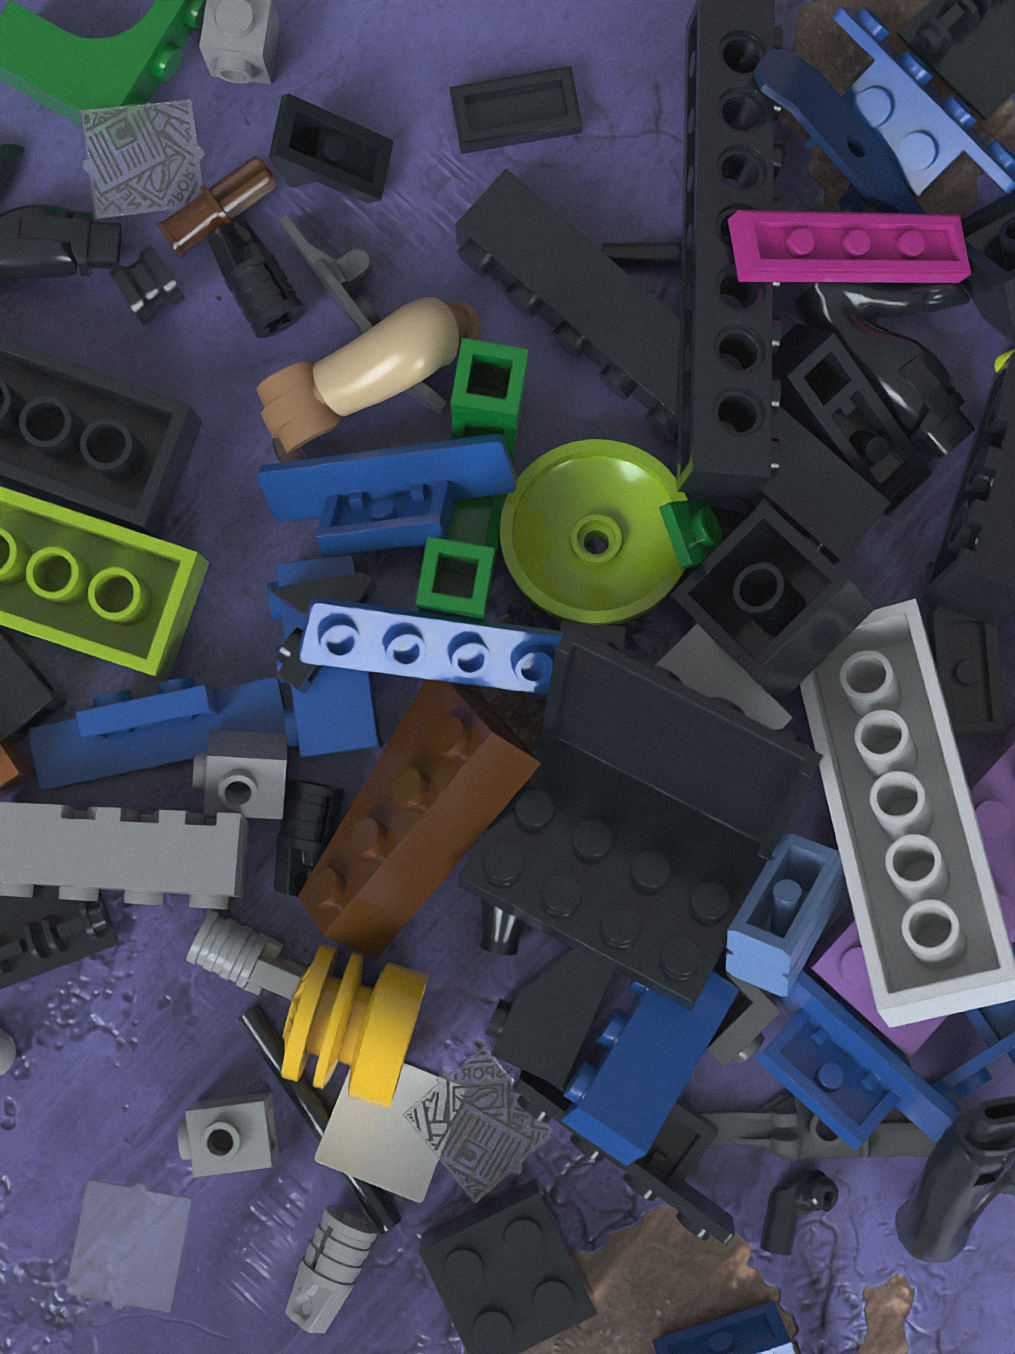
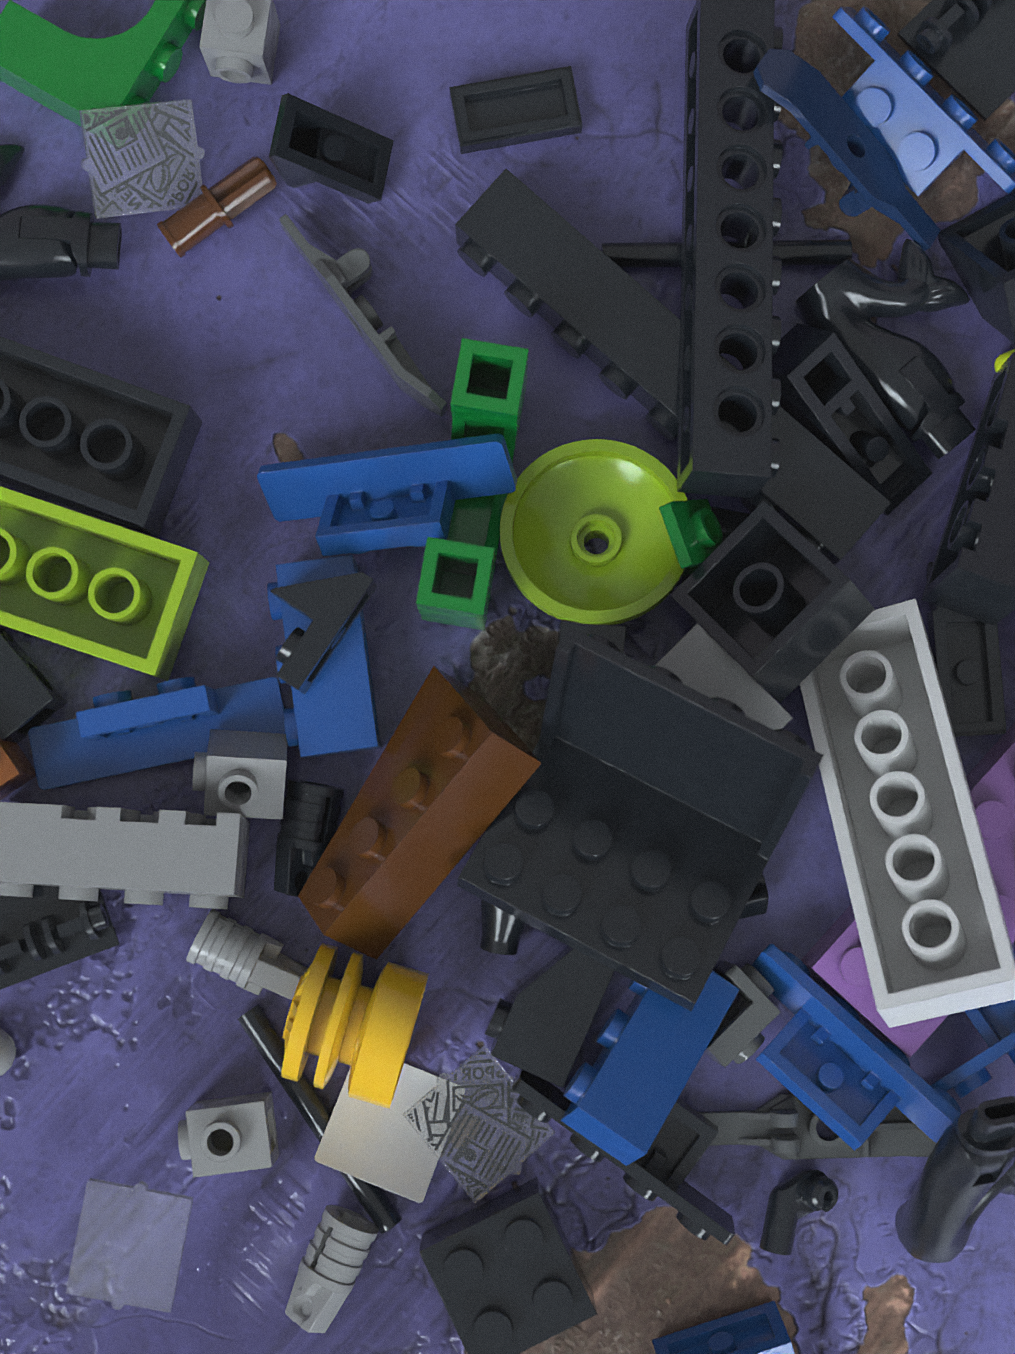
black wheel [108,245,186,326] -> none
black hinge [208,221,305,338] -> none
tan piece [256,297,481,454] -> none
bracket [299,597,565,695] -> none
medium blue brick [726,833,844,997] -> none
dark pink tile [728,210,971,283] -> none

